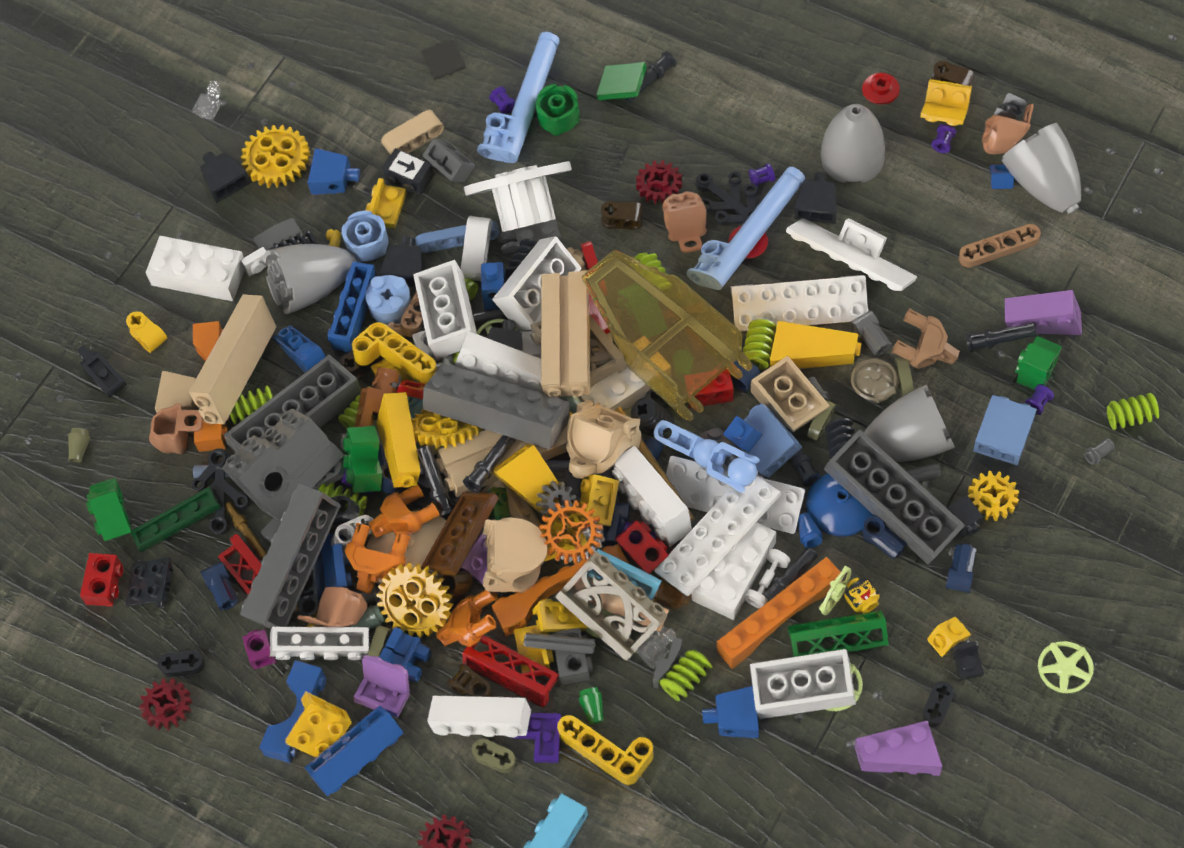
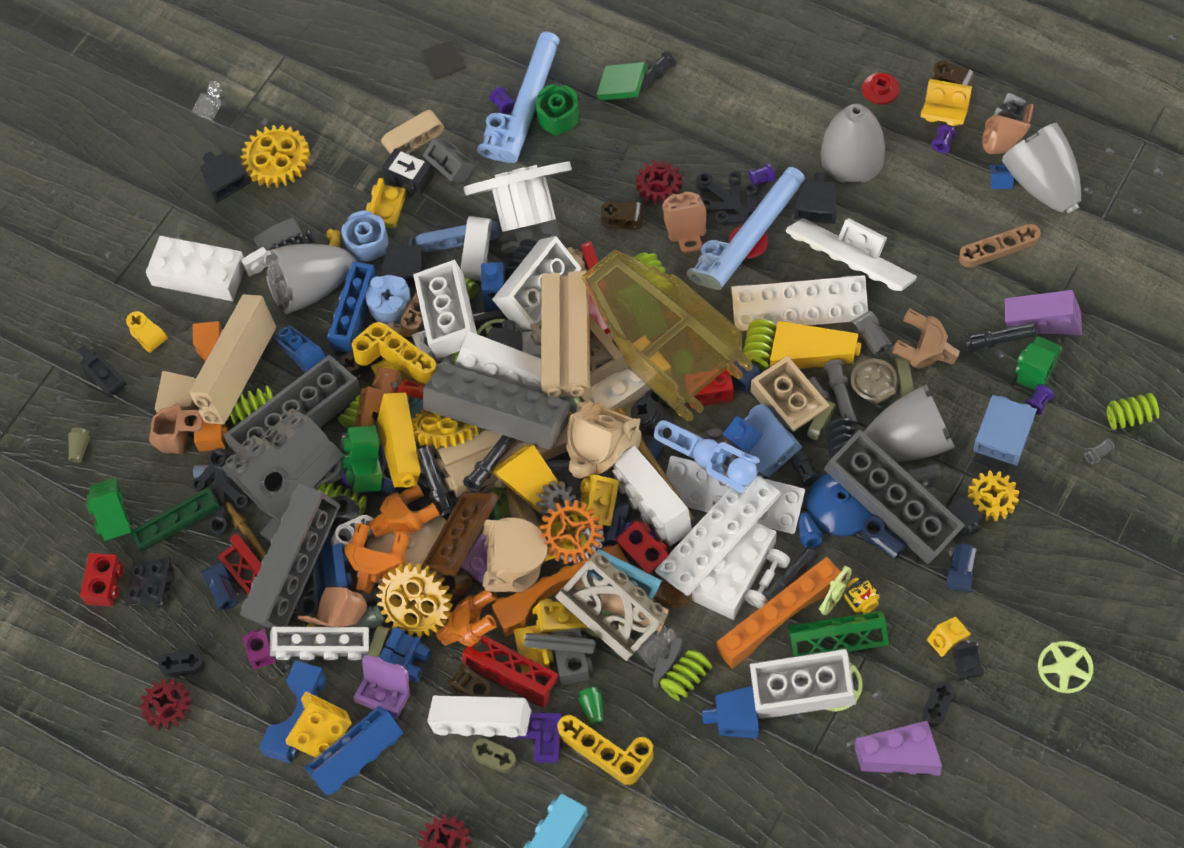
blue torso [308,149,360,195] -> none
none -> dark grey pin [823,359,858,427]

